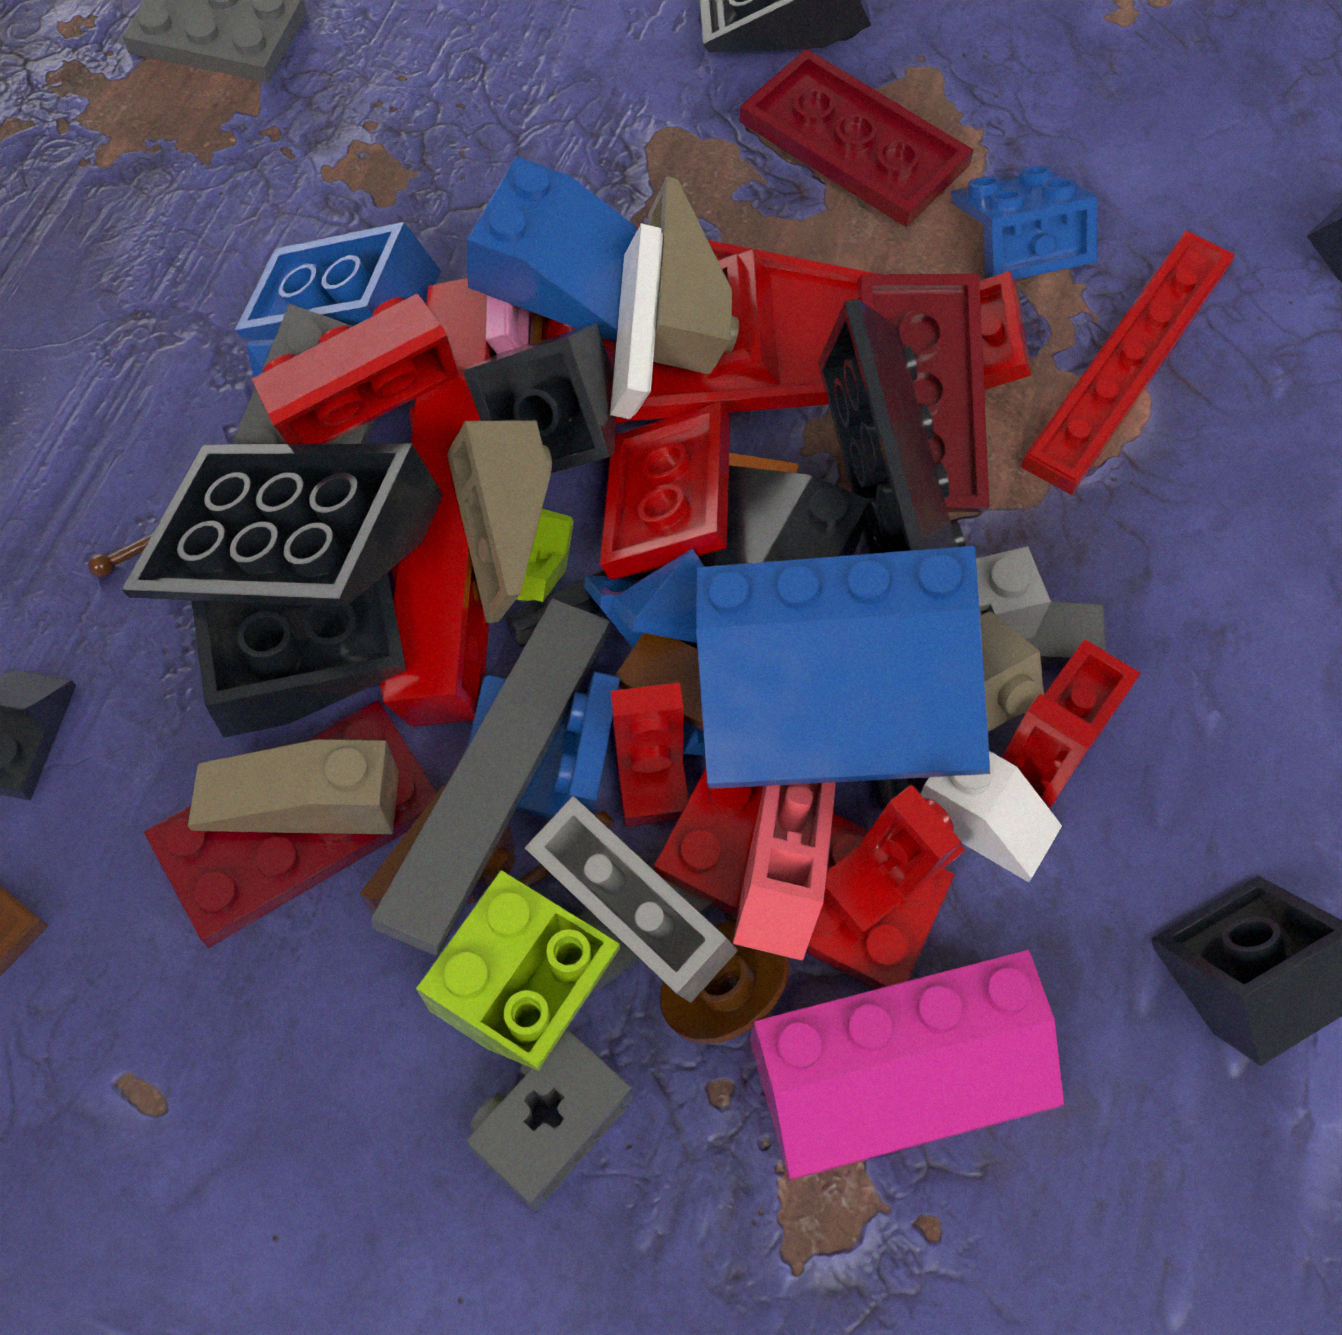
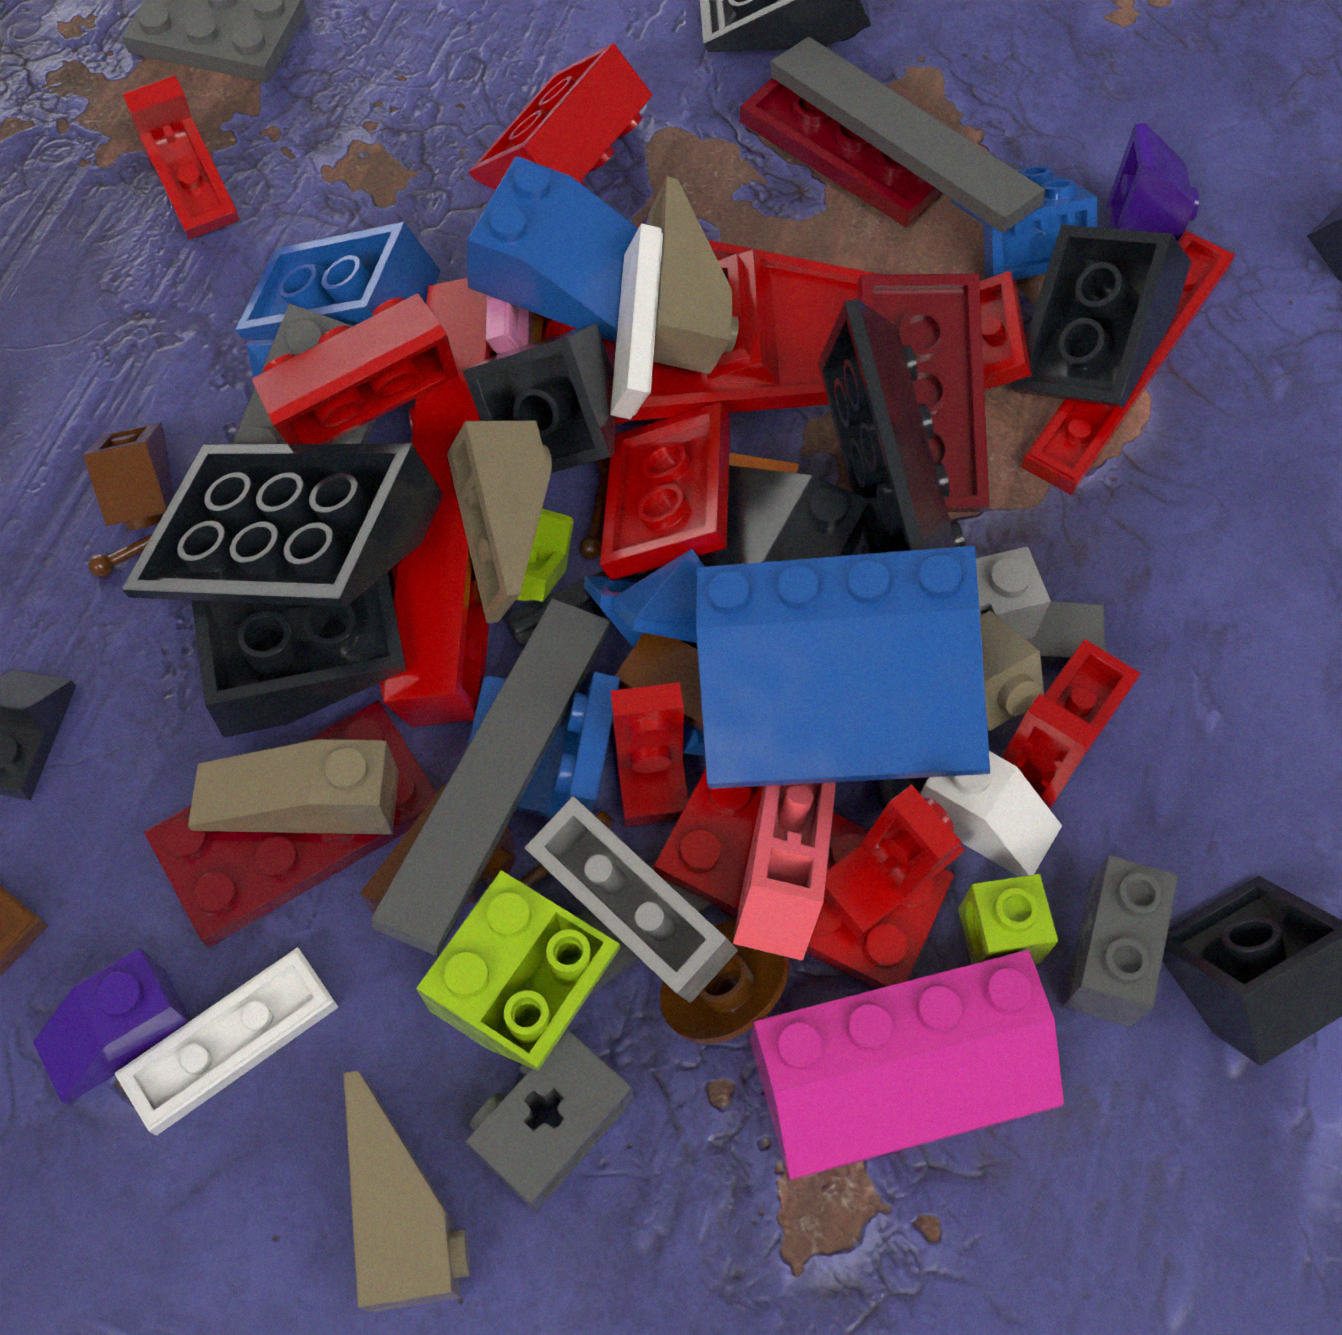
none -> dark purple slope [33,948,191,1104]
none -> reddish brown slope [83,422,174,530]
none -> white tile [114,947,338,1136]
none -> red bracket [122,75,240,240]
none -> dark tan slope [343,1071,471,1313]
none -> red slope [468,42,653,190]
none -> reddish brown hinge [579,457,610,560]
none -> dark grey tile [770,37,1045,233]
none -> lime brick [958,874,1058,965]
none -> black slope [1011,225,1191,408]
none -> dark grey brick [1062,855,1178,1028]
none -> dark purple slope [1106,123,1199,241]

